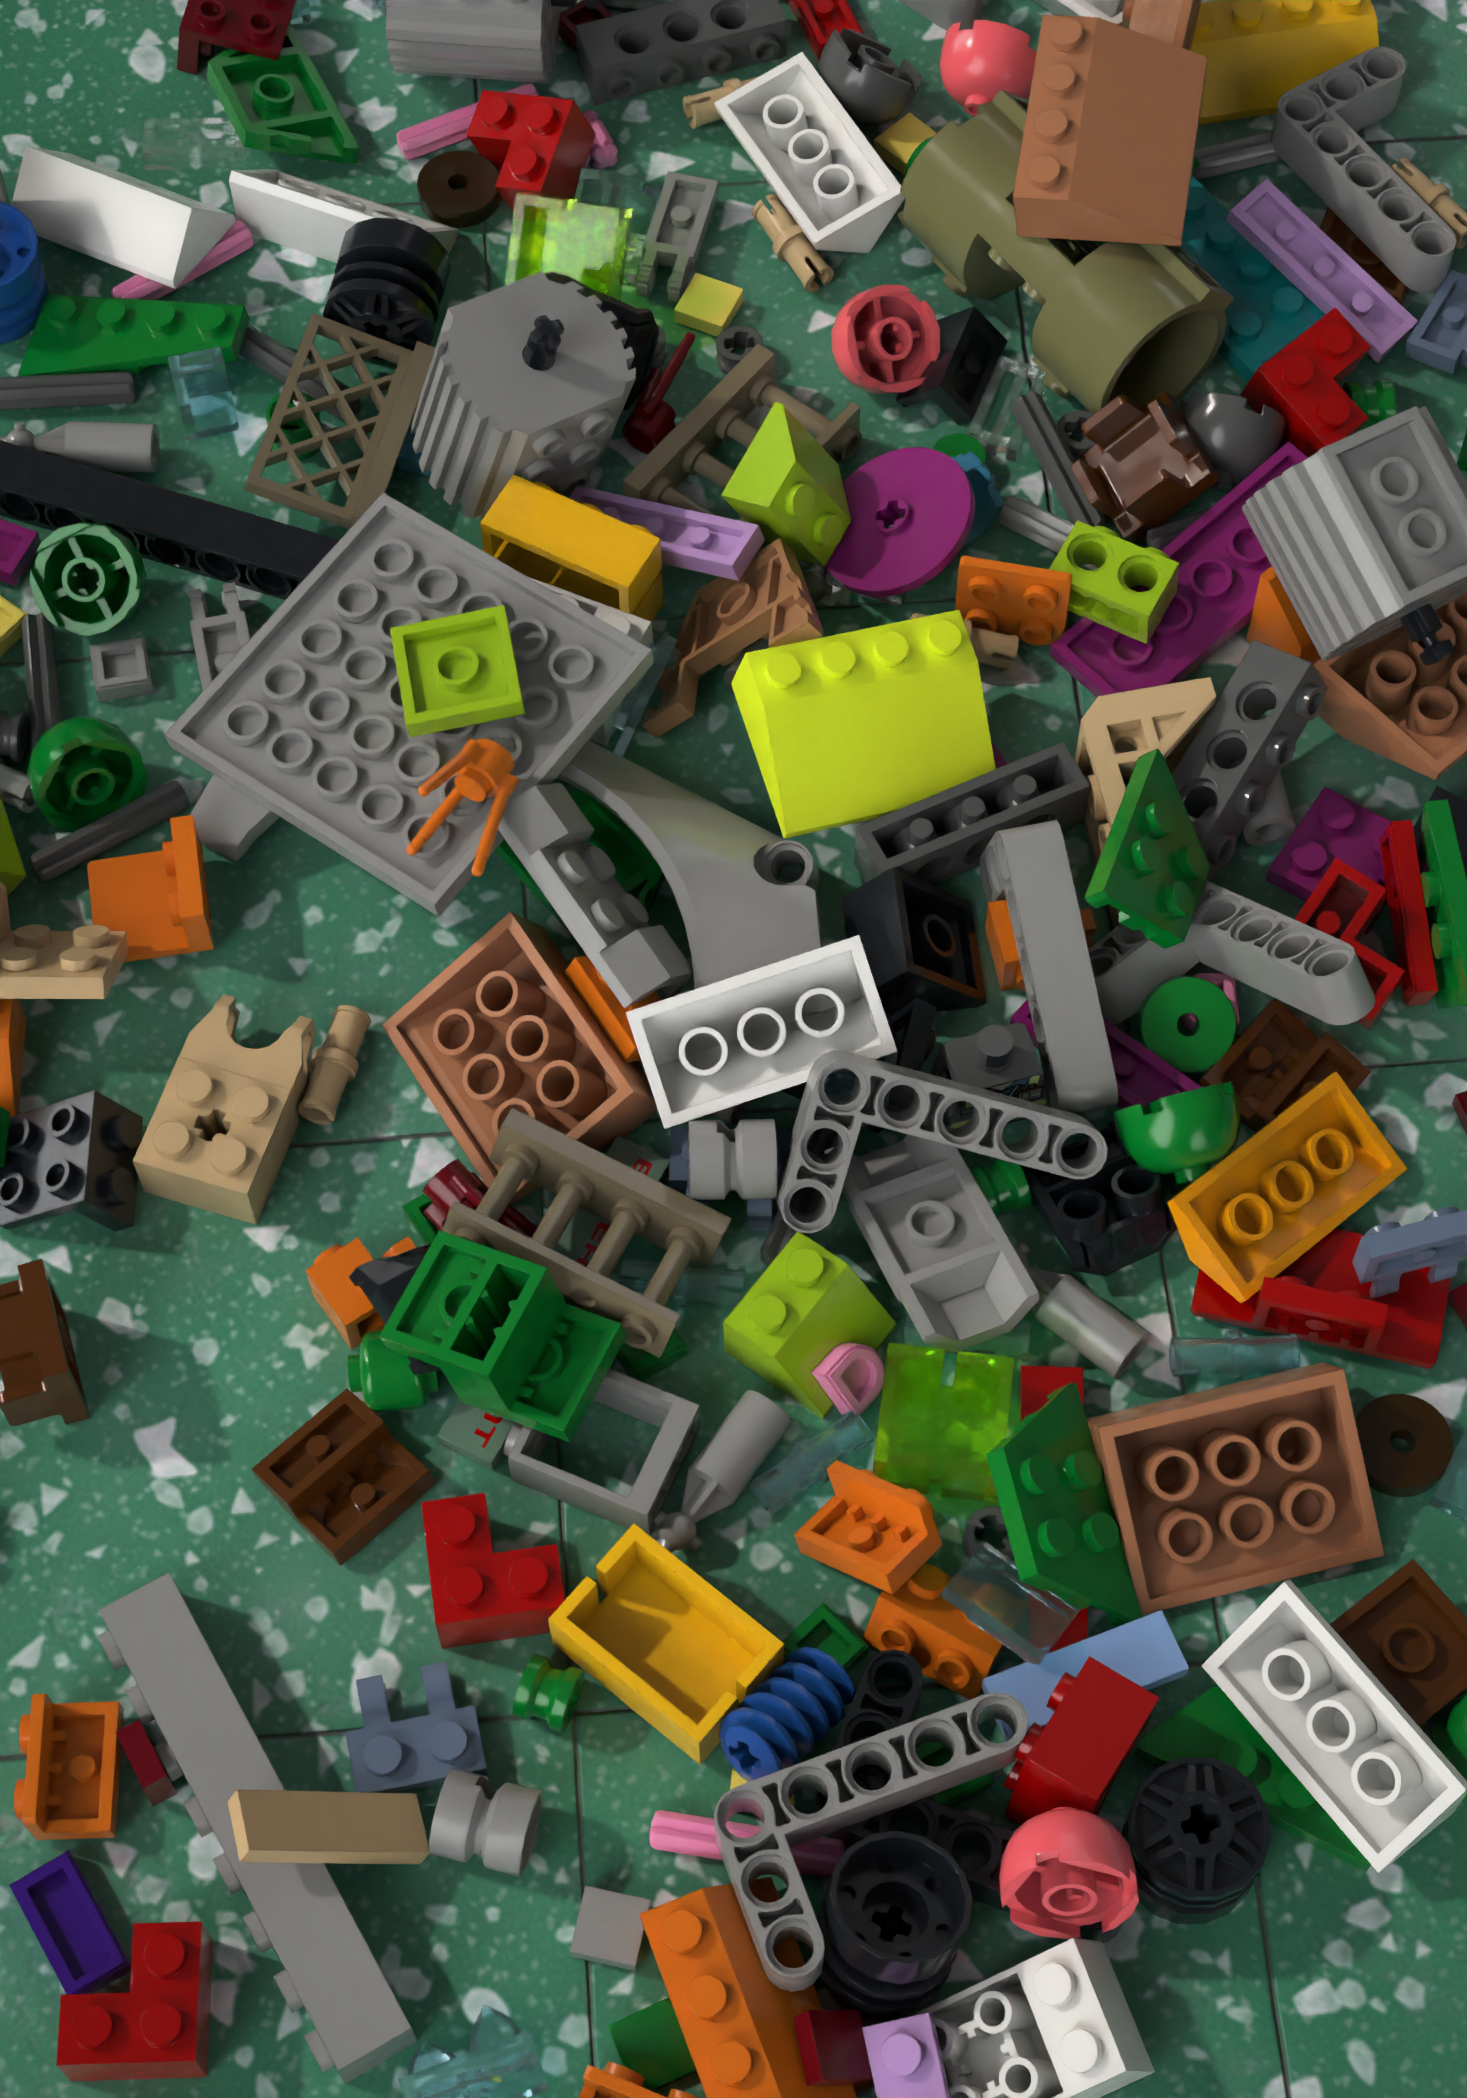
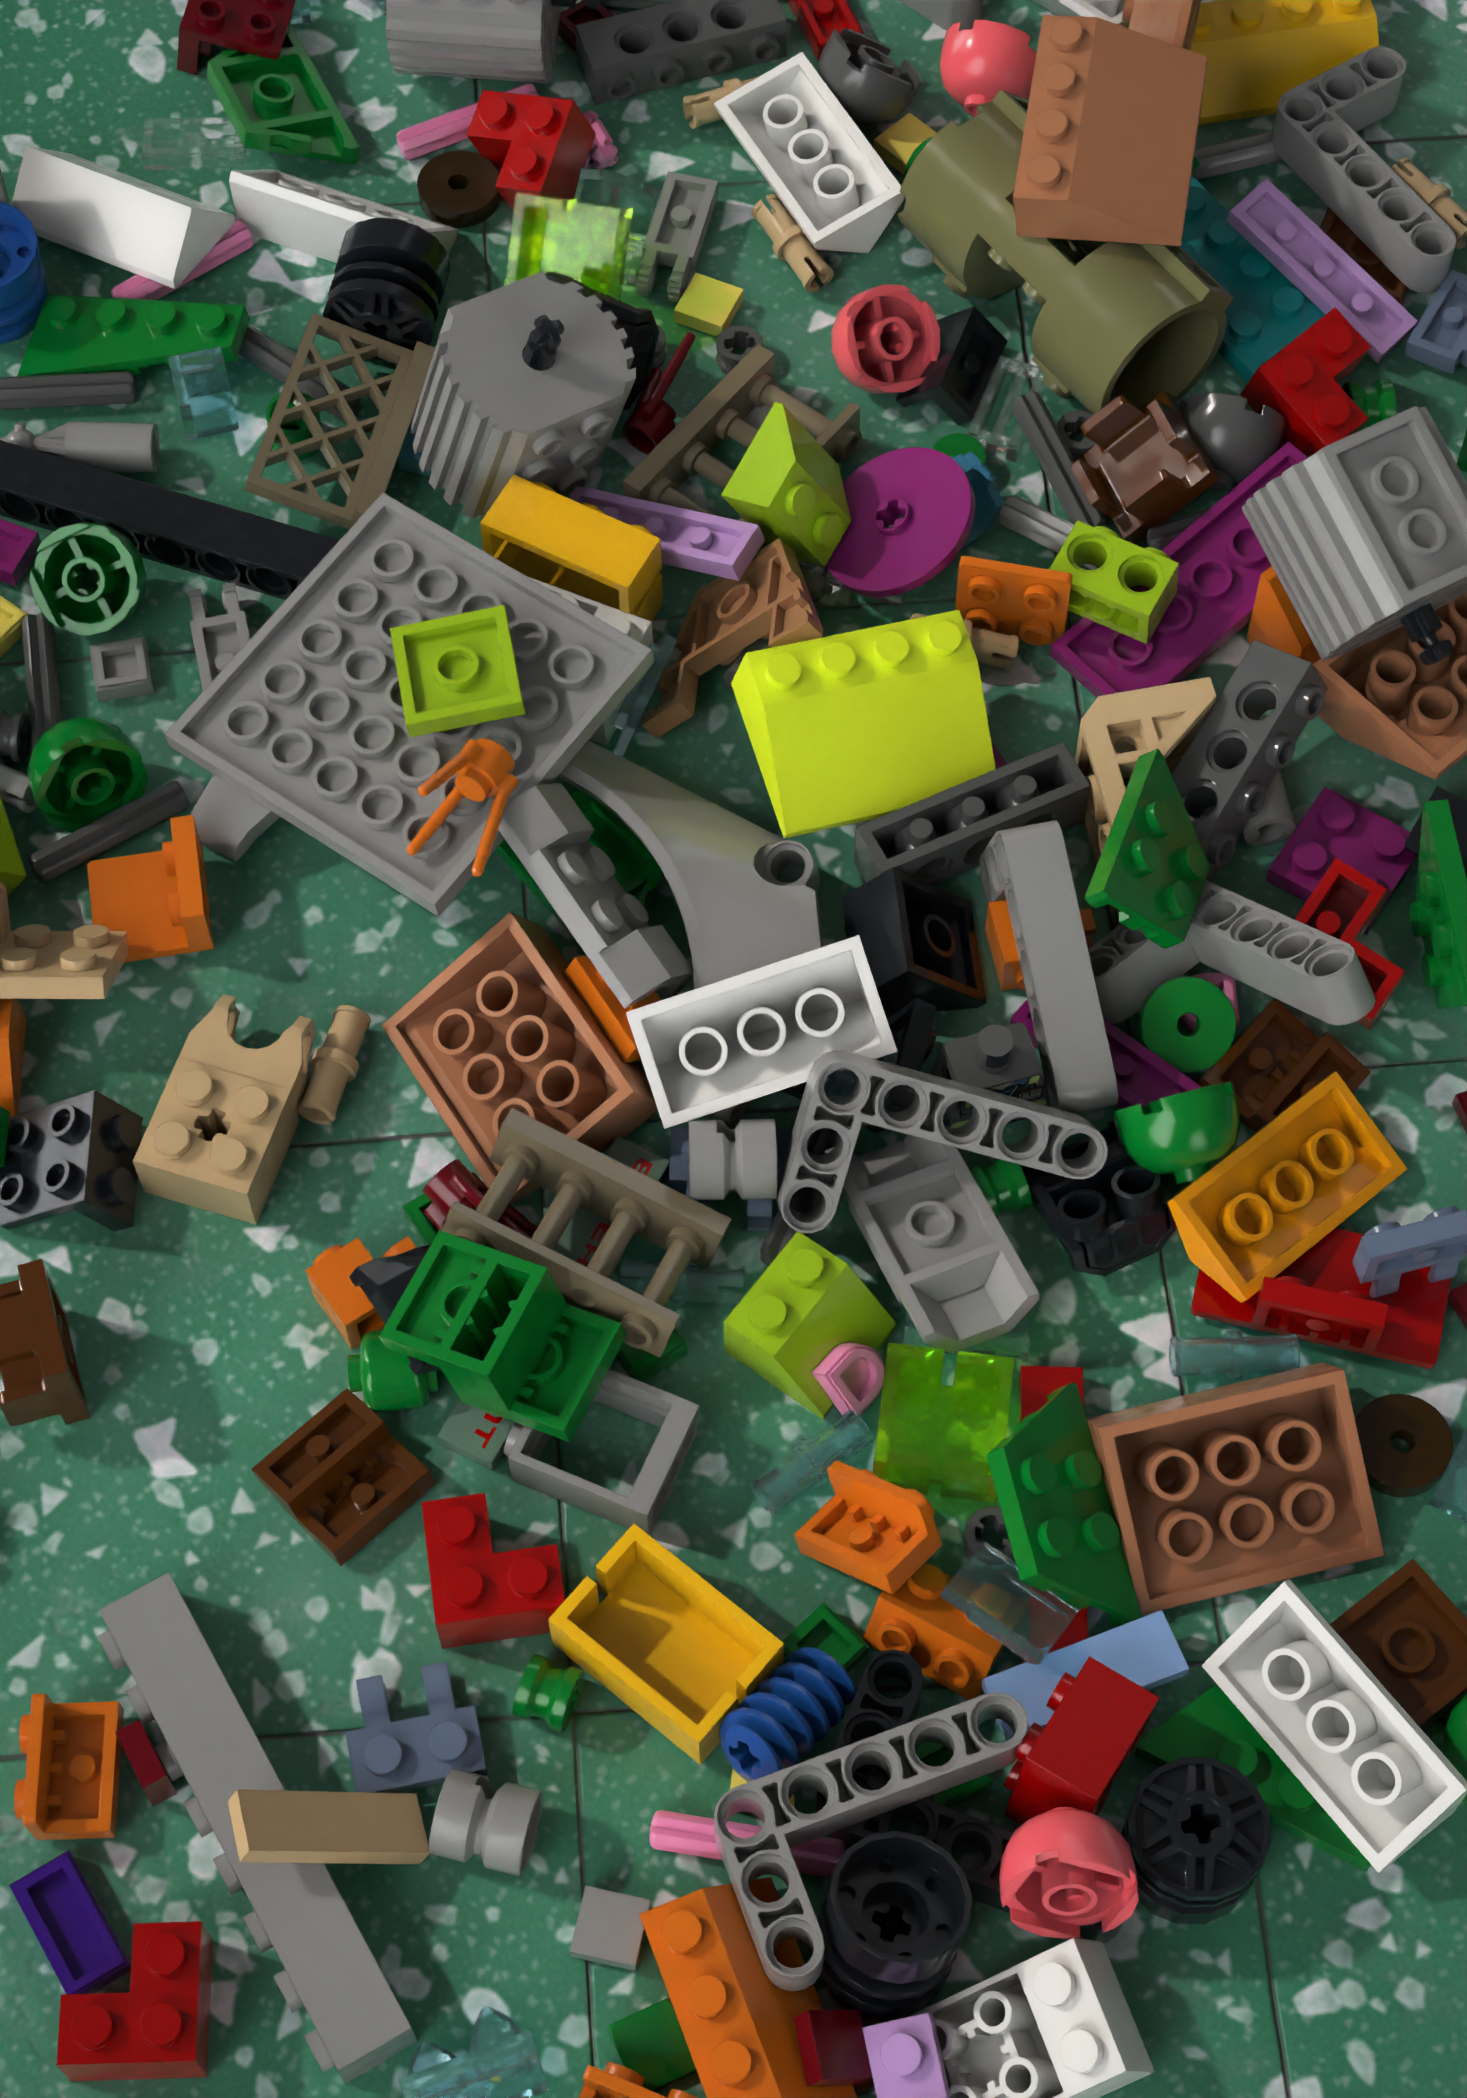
light grey wheel [654,1390,791,1553] -> none
light grey wheel [1013,1241,1149,1379] -> none
red tile [1378,819,1438,1006] -> none

